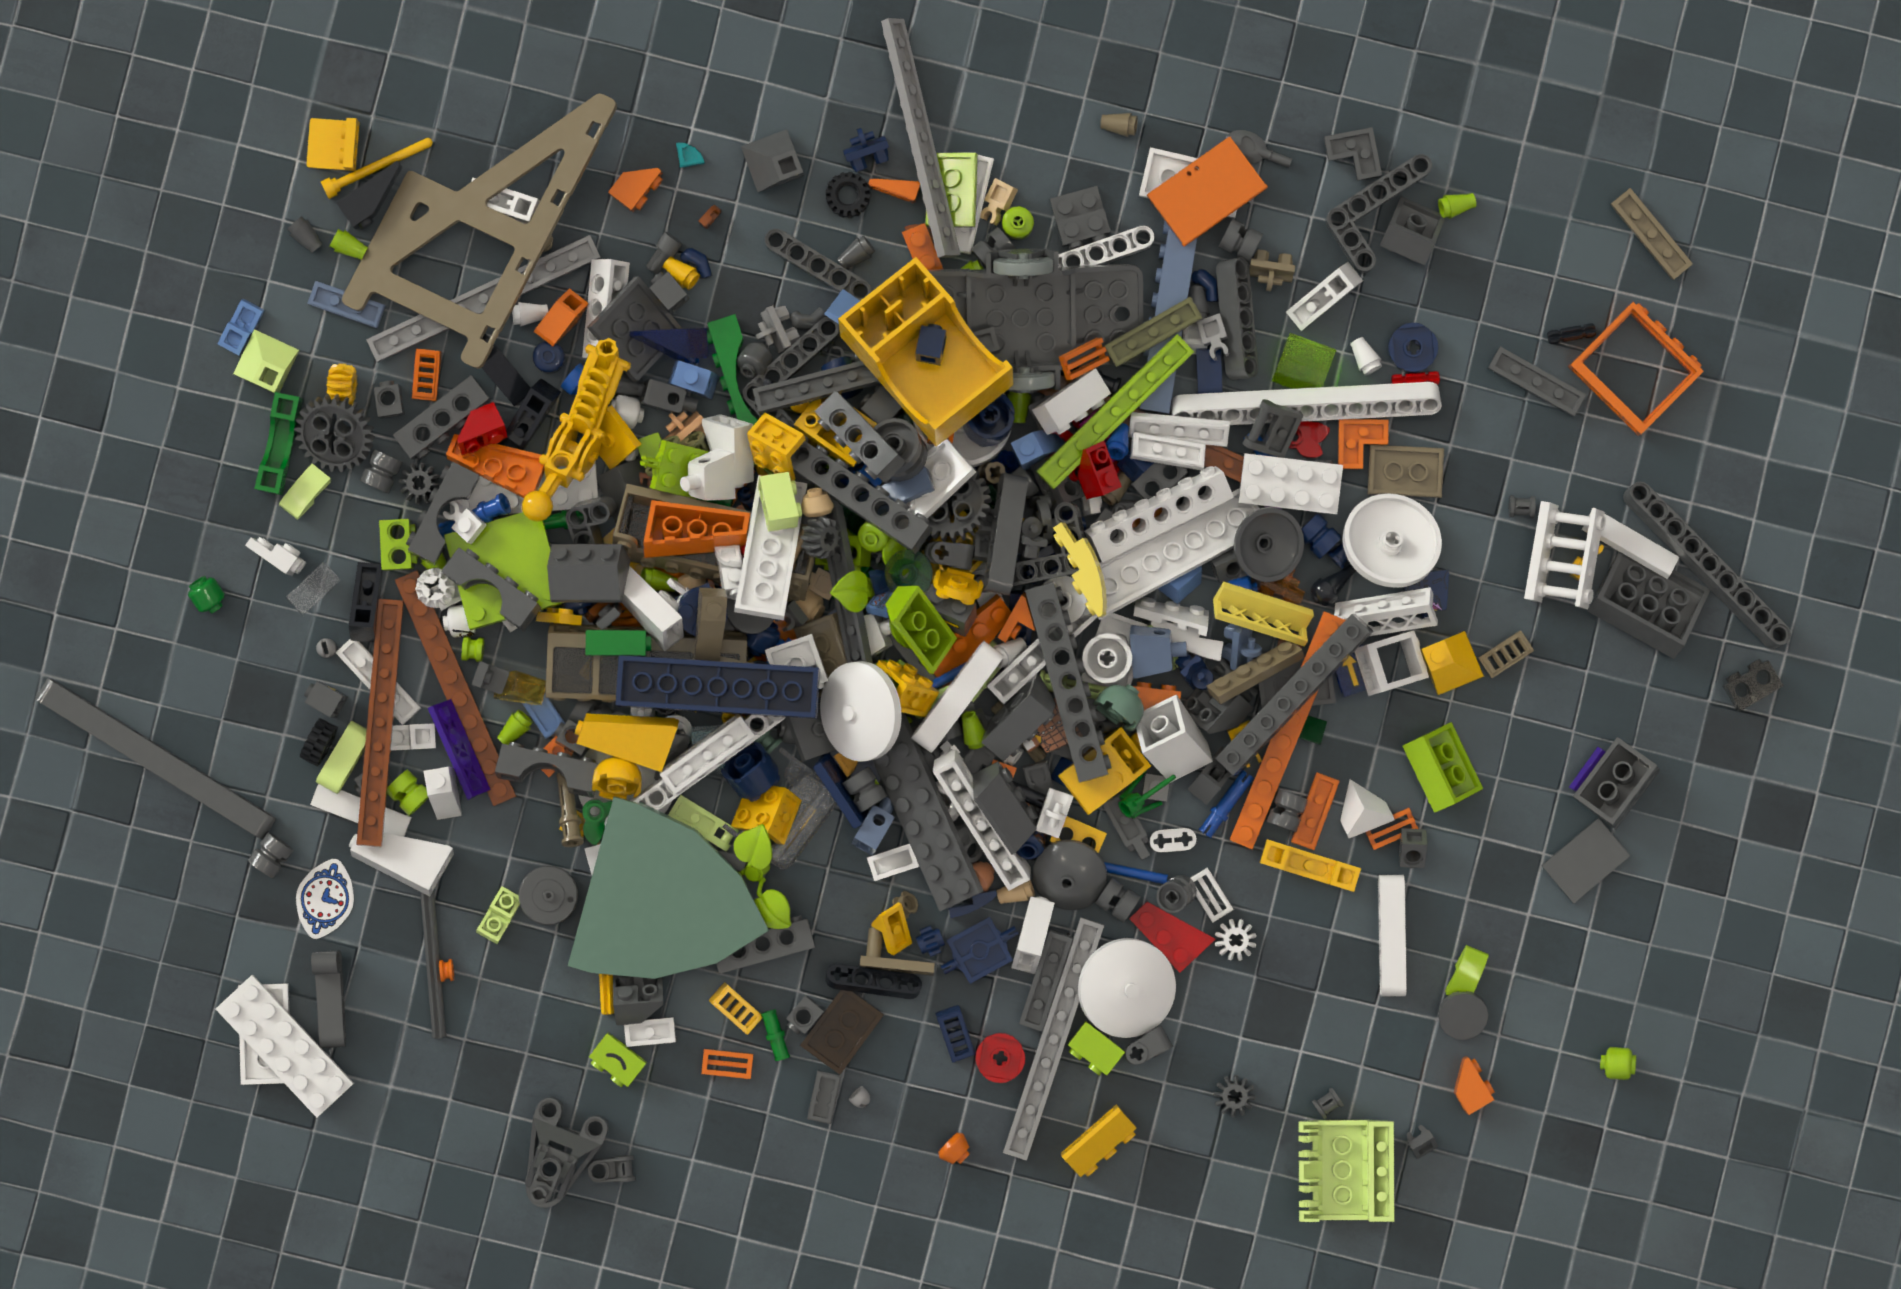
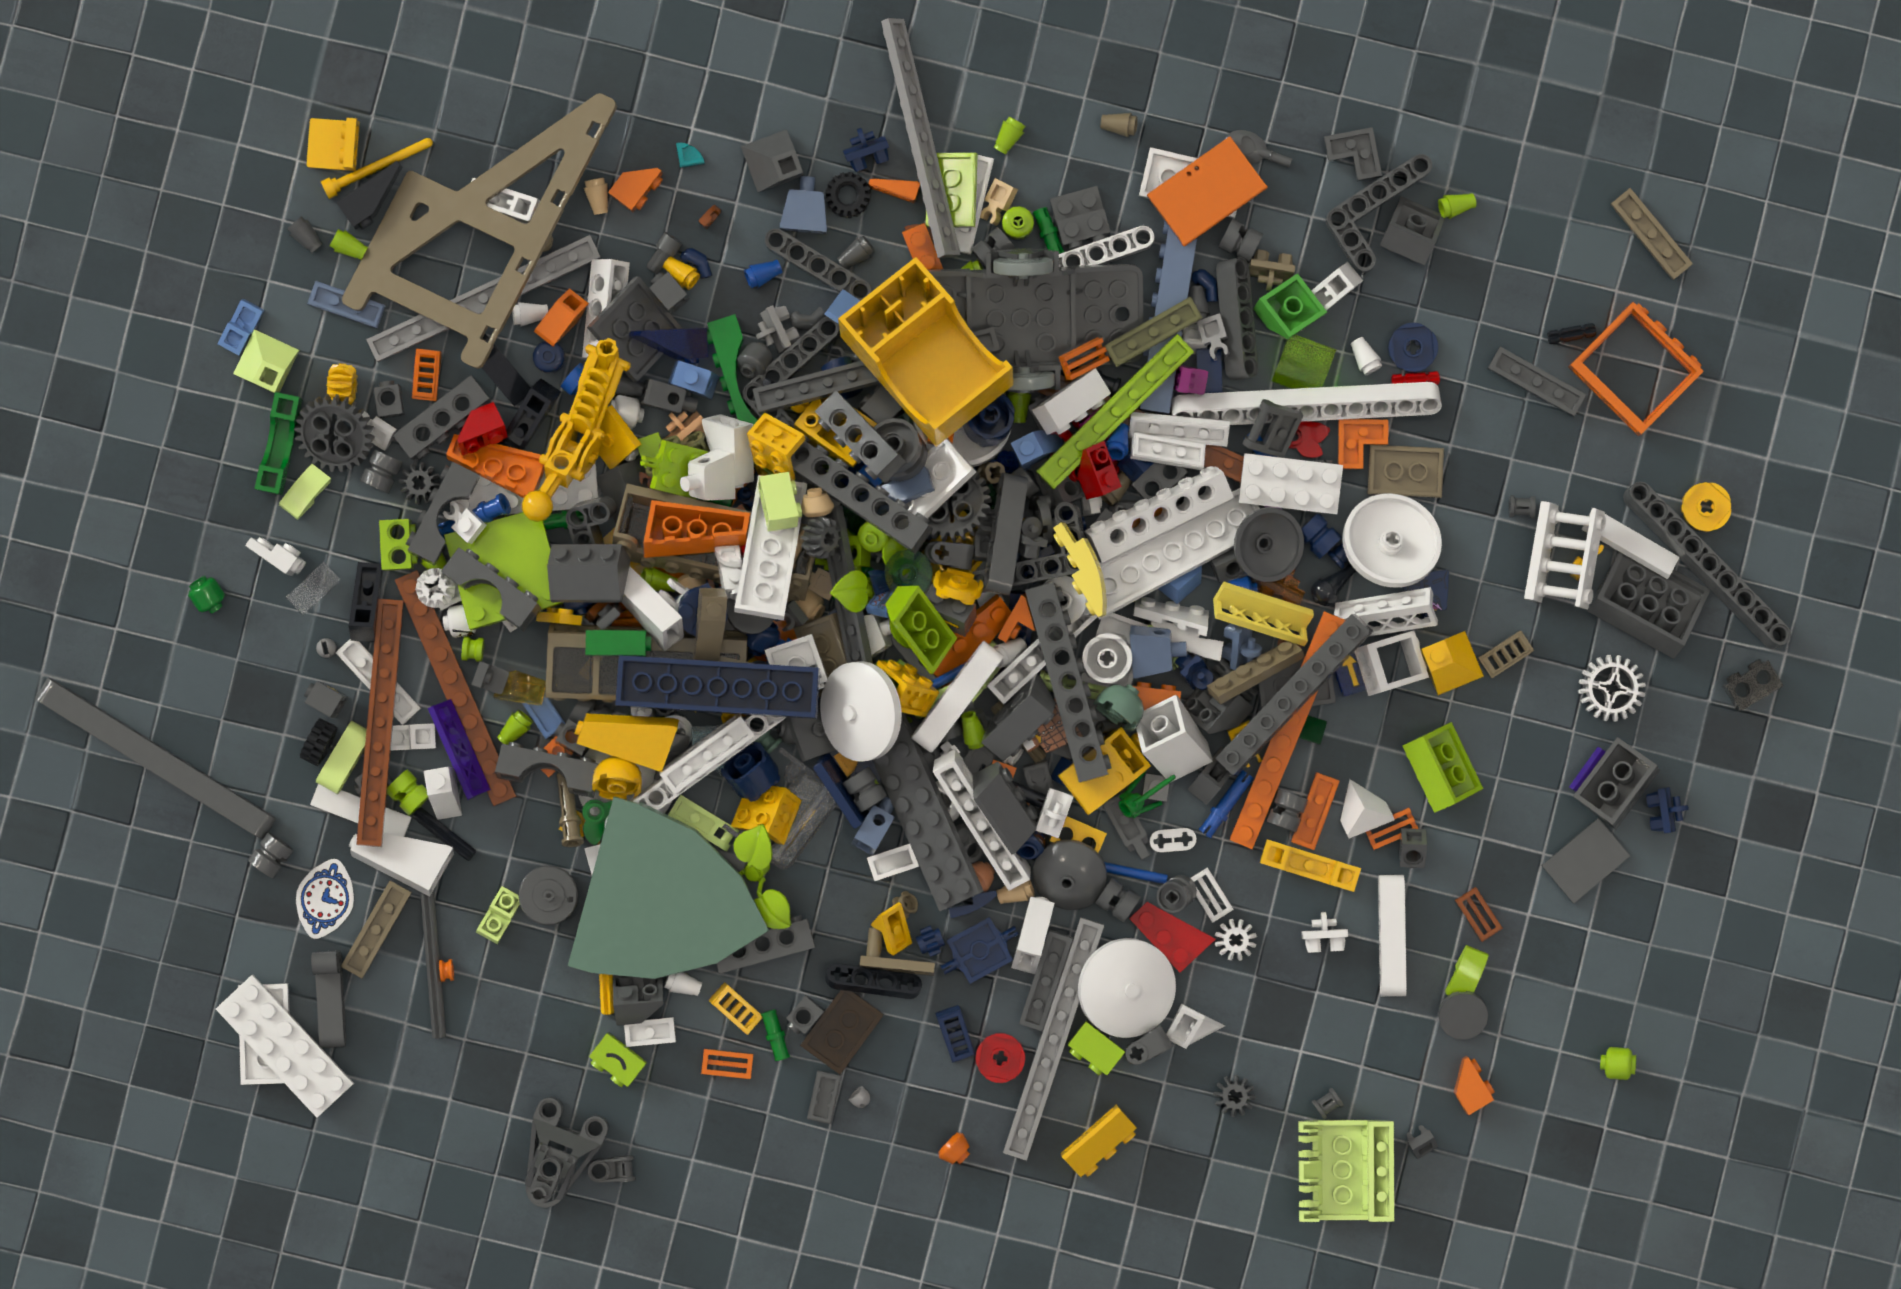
dark blue brick [915,324,947,366] -> none
none -> dark tan plate [341,880,412,979]
none -> white plate [362,411,397,451]
none -> black axle [412,808,476,861]
none -> tan cone [584,178,608,215]
none -> white cone [663,972,702,996]
none -> blue cone [744,260,782,288]
none -> sand blue torso [780,176,827,234]
none -> lime cone [994,116,1026,154]
none -> green pin [1033,207,1065,254]
none -> white slope [1166,1003,1225,1049]
none -> magenta slope [1173,365,1208,395]
none -> bright green slope [1253,273,1327,339]
none -> white hips [1301,912,1348,953]
none -> dark orange tile [1455,887,1503,942]
none -> white gear [1578,655,1646,722]
none -> dark blue hips [1646,787,1689,833]
none -> yellow plate [1681,482,1731,532]

